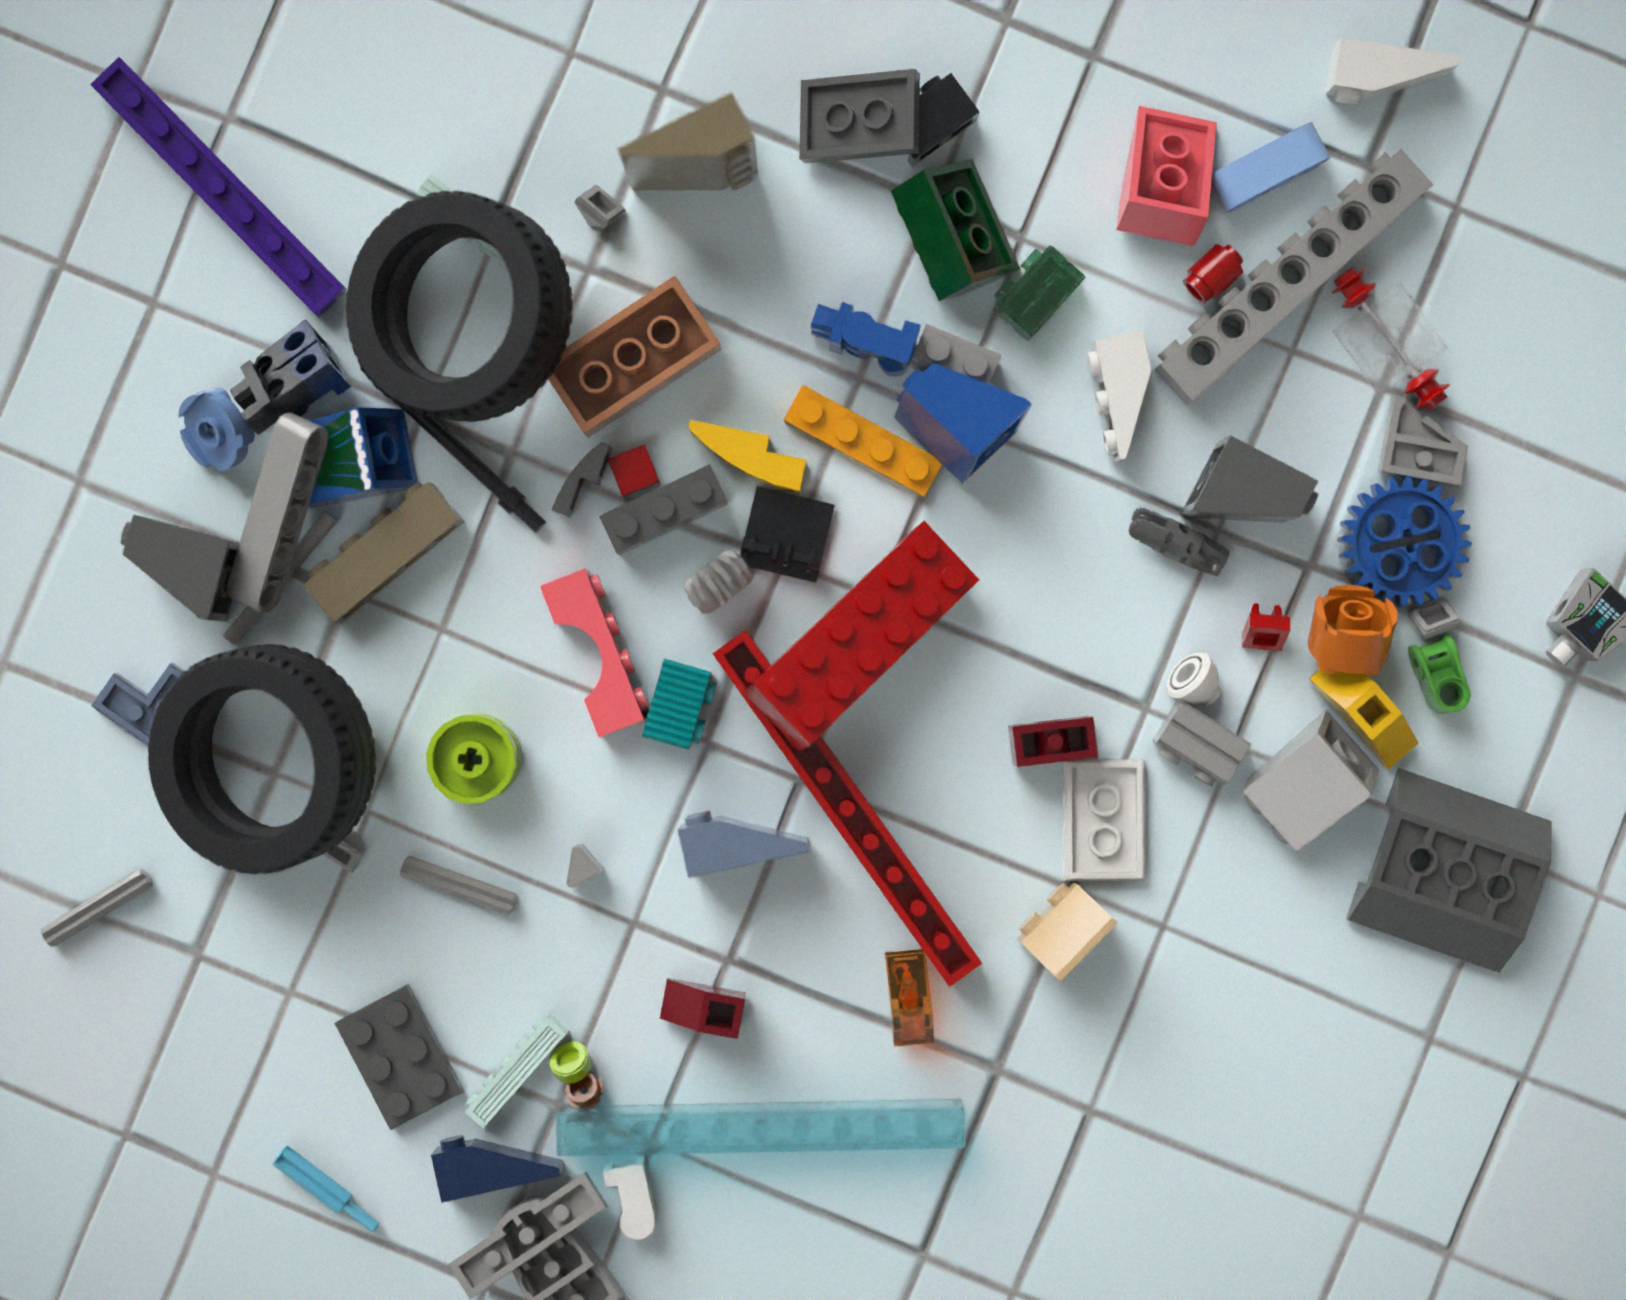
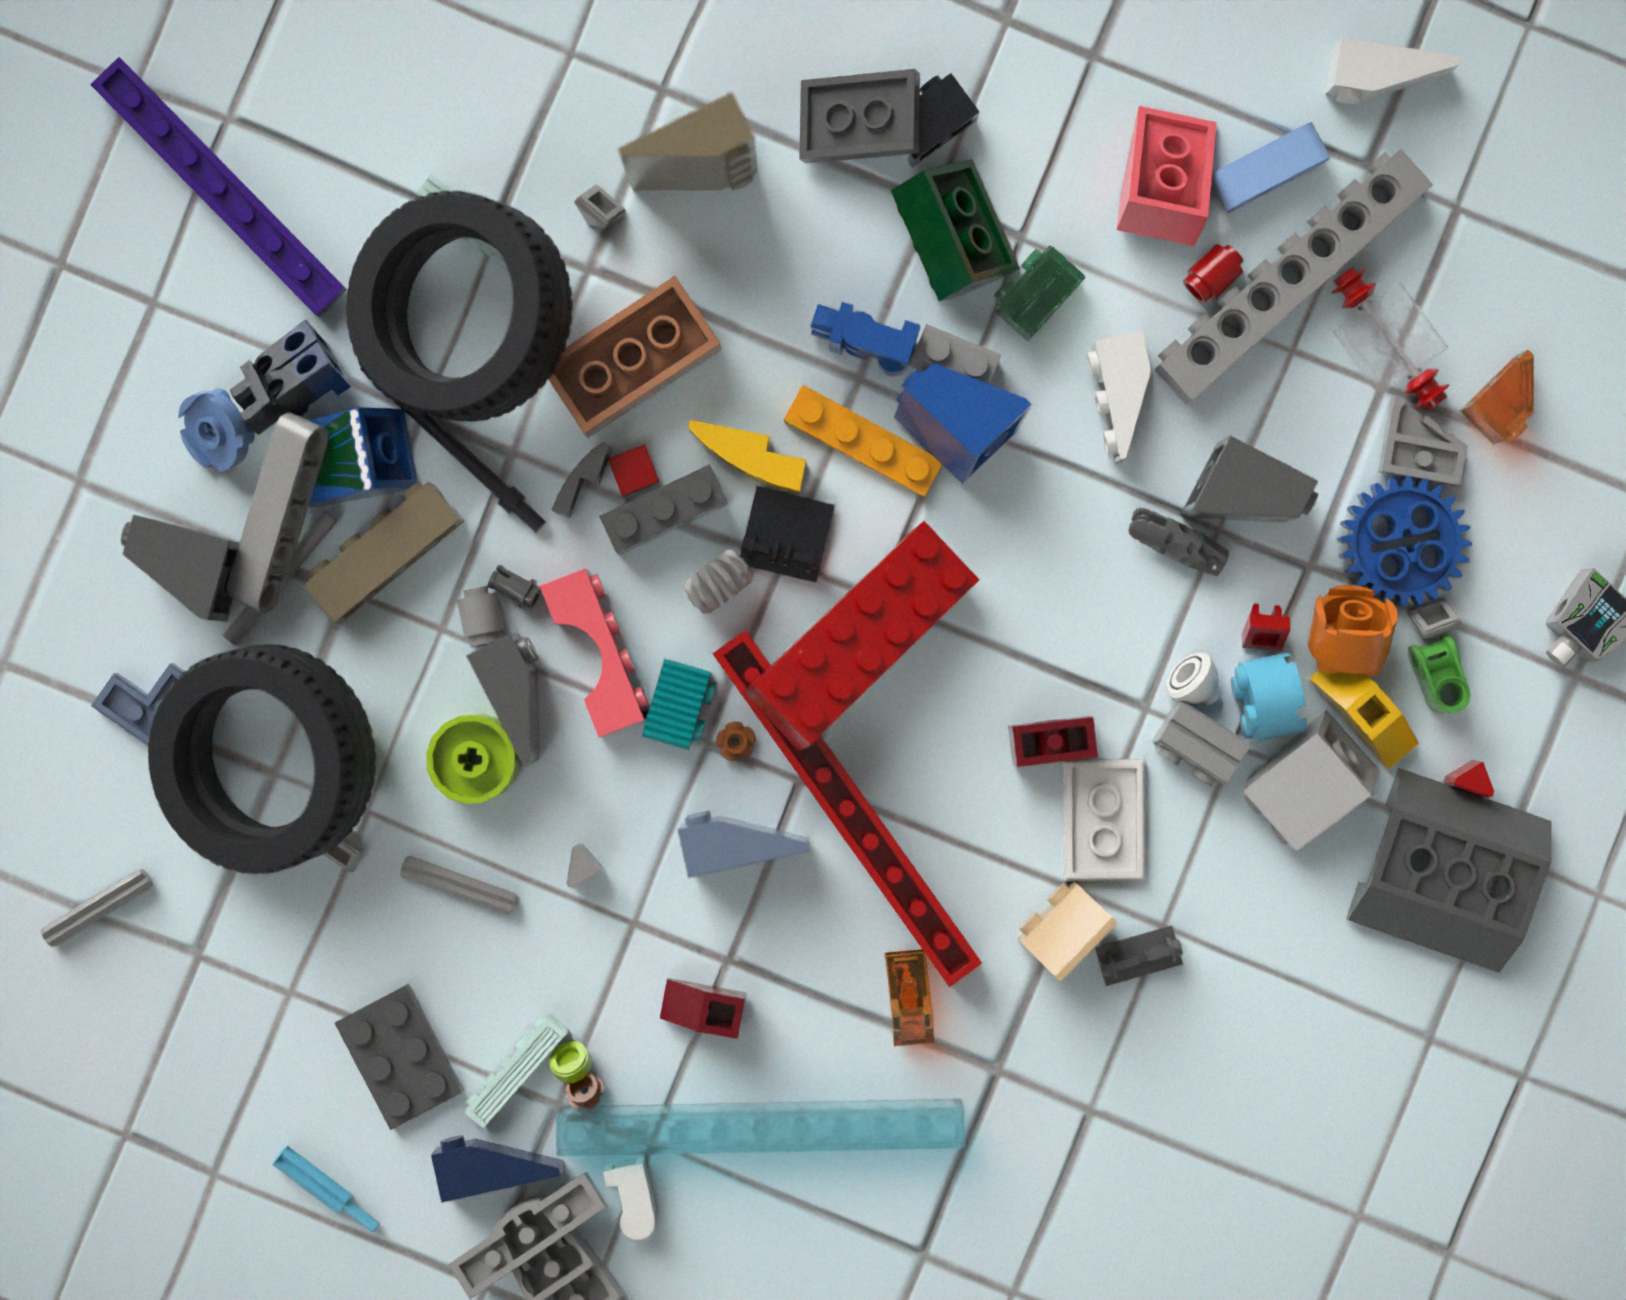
none -> light grey brick [457,586,504,647]
none -> dark grey slope [466,633,539,766]
none -> dark grey pin [488,564,542,609]
none -> dark orange plate [716,721,756,761]
none -> dark grey hinge [1095,925,1183,986]
none -> medium azure brick [1230,653,1307,742]
none -> red slope [1443,760,1494,798]
none -> clear orange slope [1460,350,1534,445]

